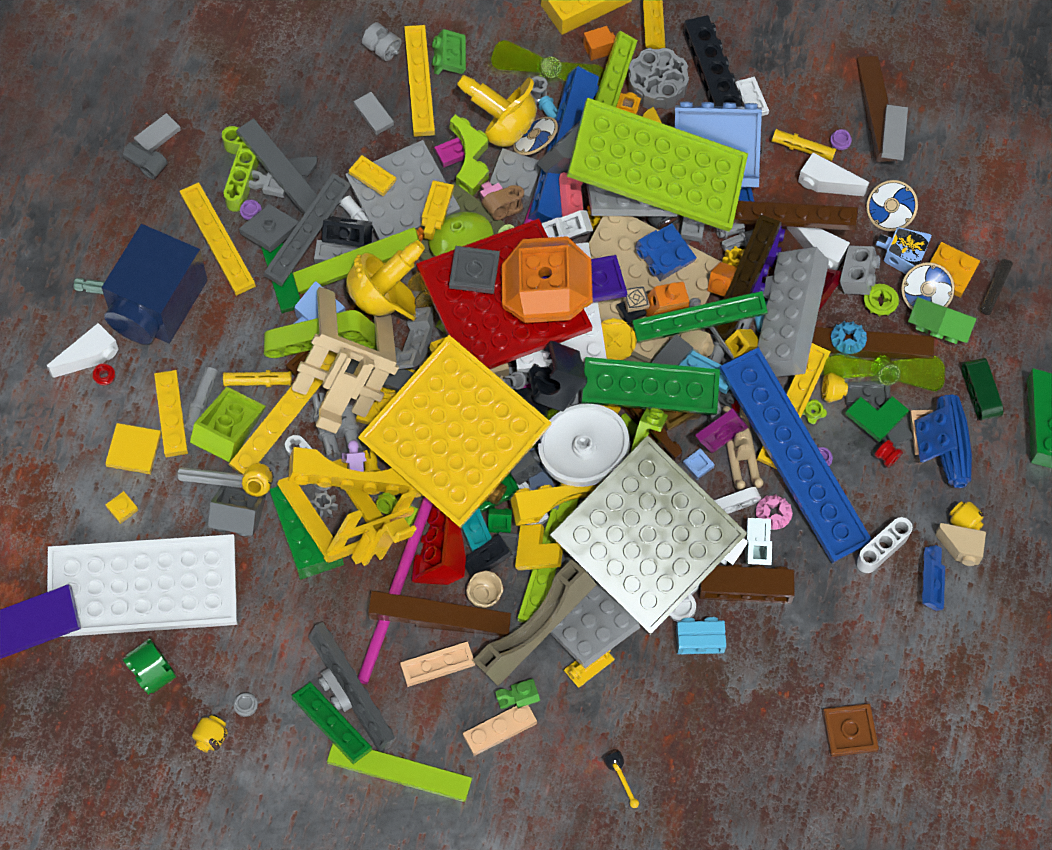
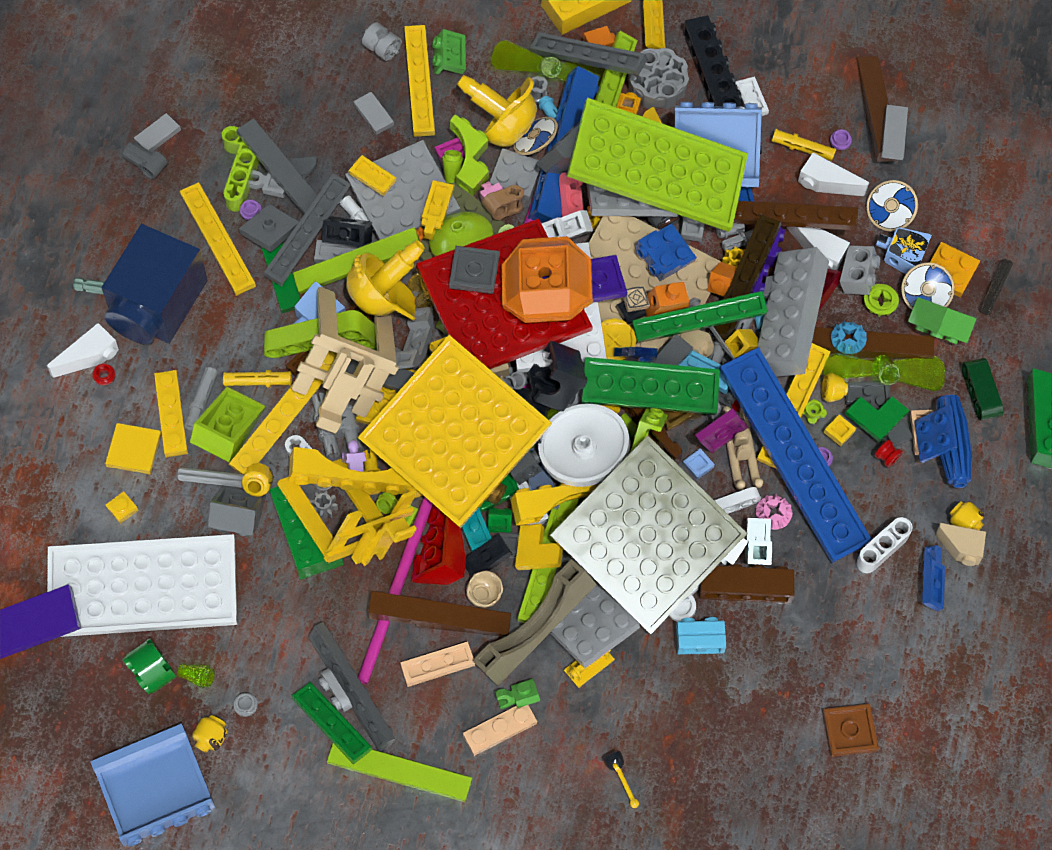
none -> medium blue panel [90,724,215,846]
none -> clear neon green cone [177,663,215,688]
none -> lime cone [442,150,463,183]
none -> dark grey plate [529,32,648,76]
none -> clear blue wing [614,347,658,363]
none -> yellow plate [824,415,856,447]

